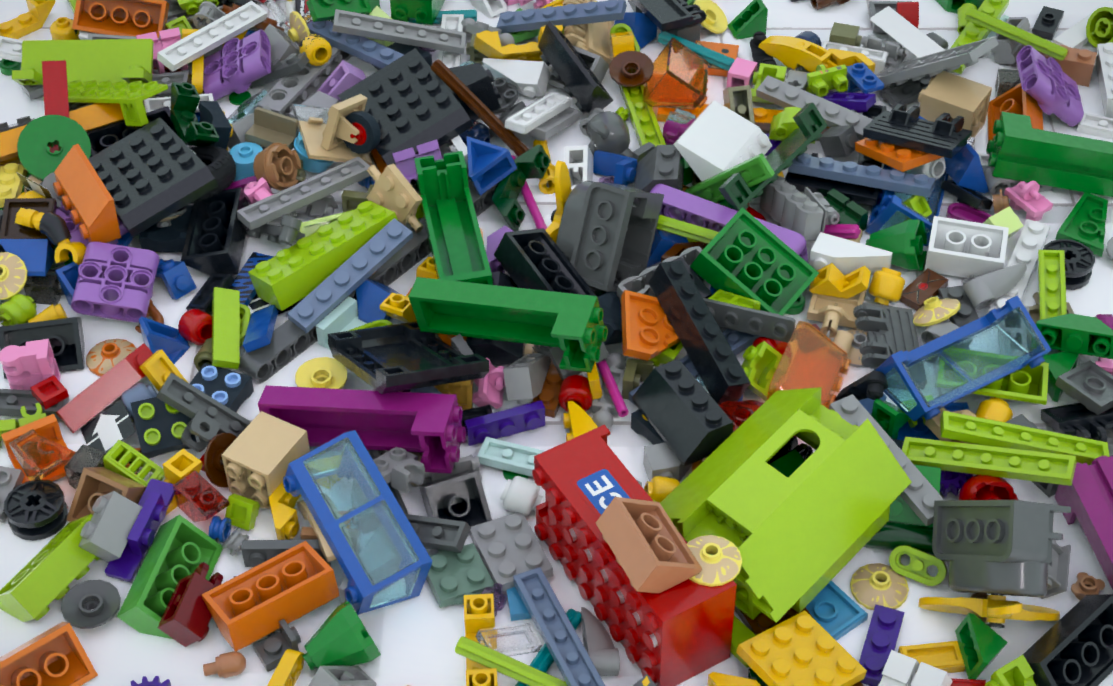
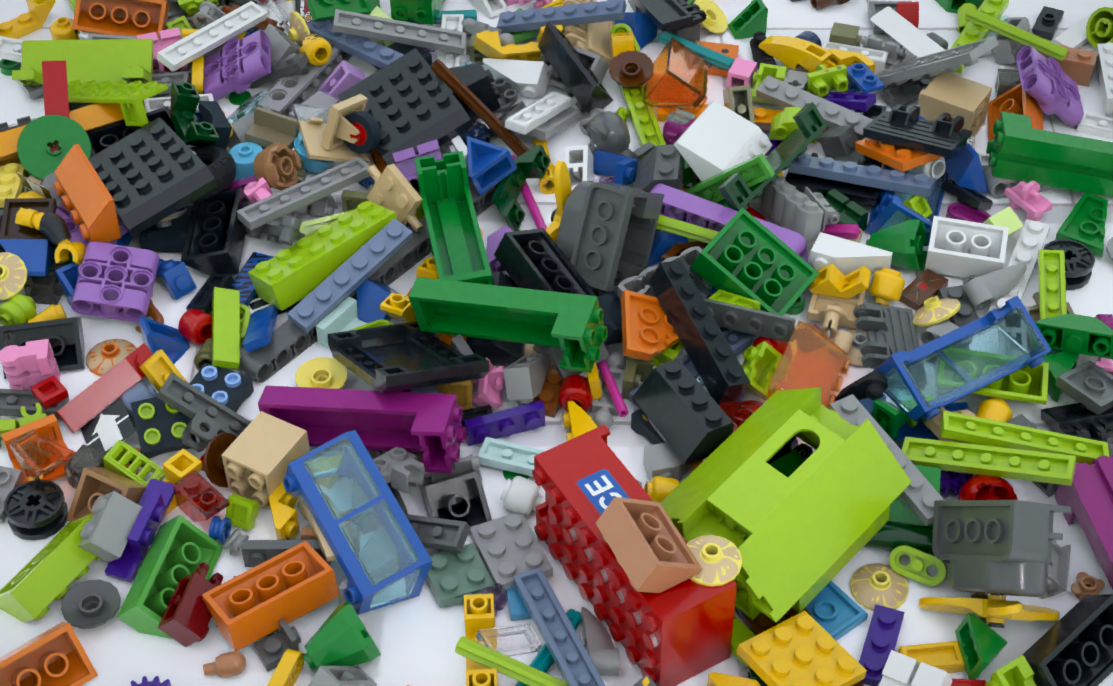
medium nougat plate [993,189,1009,214] -> none

